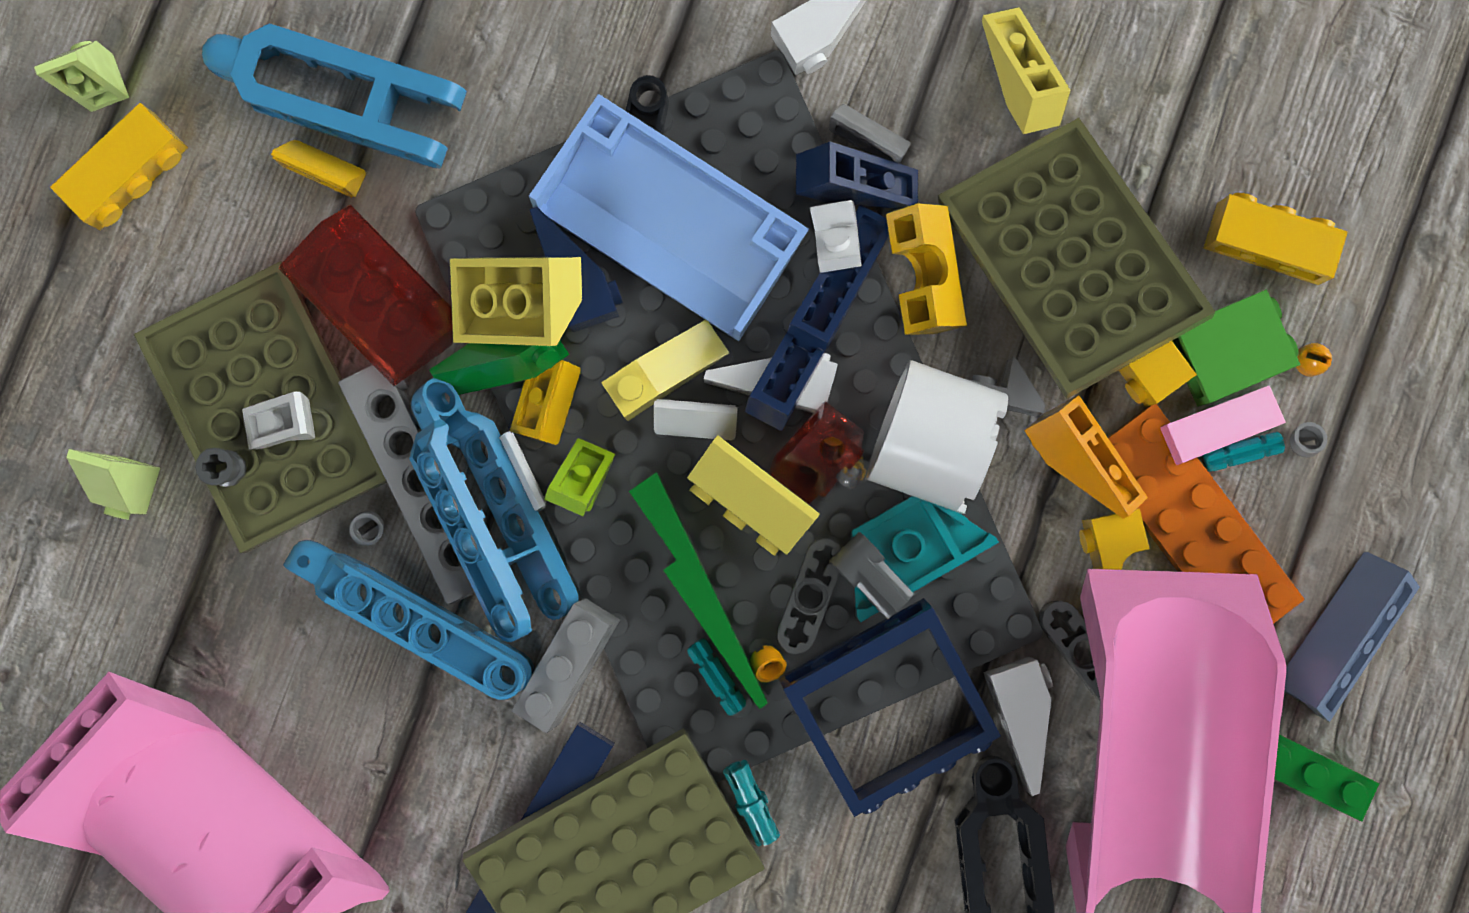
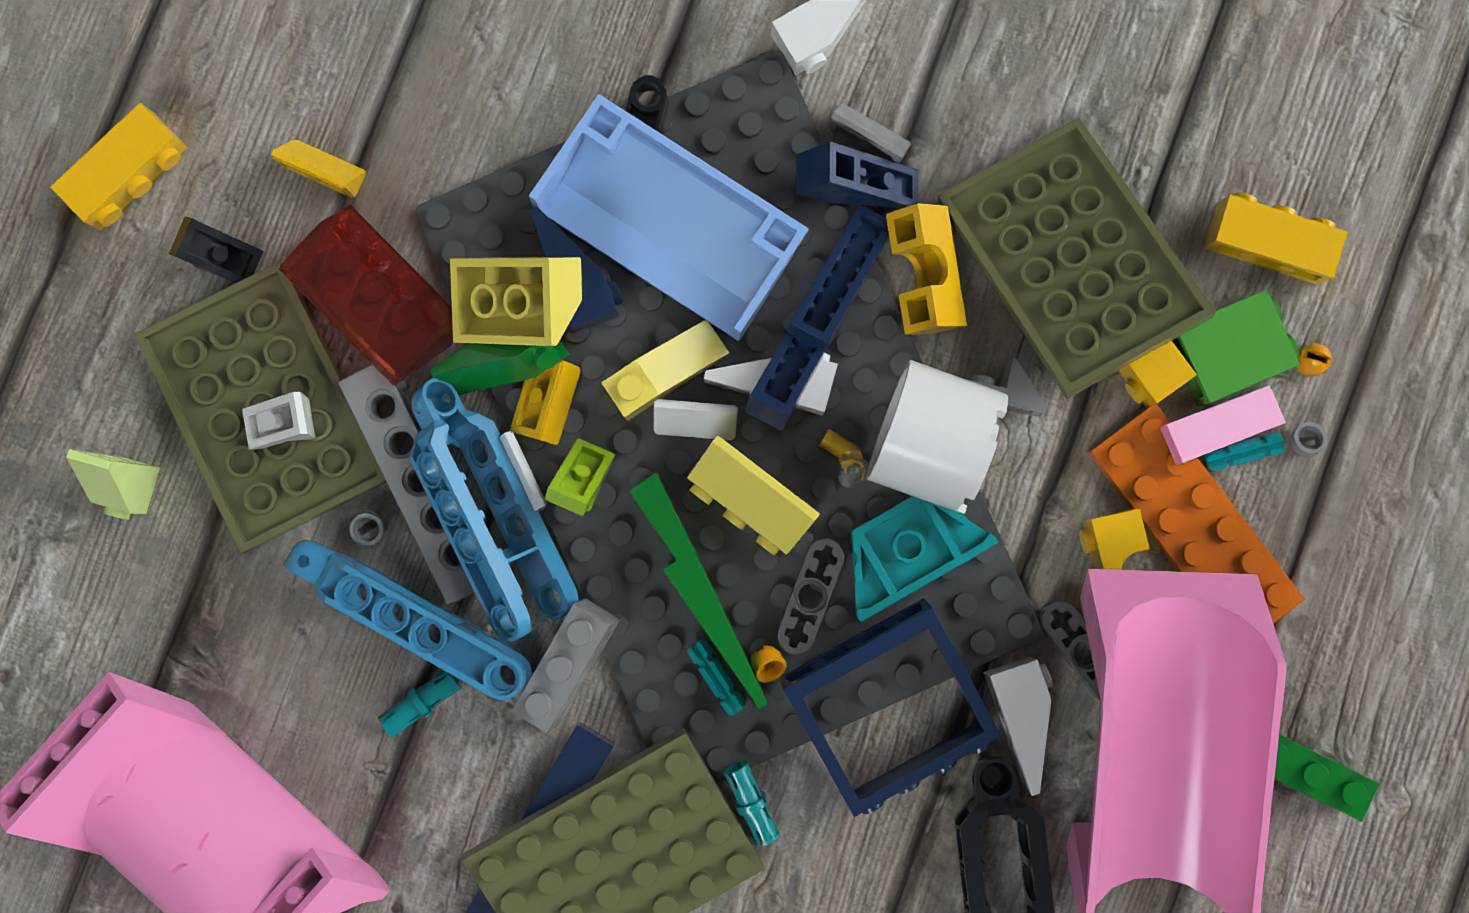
yellowish green slope [34,41,129,112] -> none
dark grey bush [195,448,247,487] -> none
dark azure piece [202,23,467,169] -> none
clear red brick [769,401,864,505] -> none
white slope [810,200,862,273] -> none
dark grey piece [829,532,914,619] -> none
light yellow slope [982,7,1071,134] -> none
light orange slope [1024,395,1148,519] -> none
sand blue panel [1284,552,1420,722] -> none
none -> black slope [169,216,264,283]
none -> teal pin [378,670,462,738]

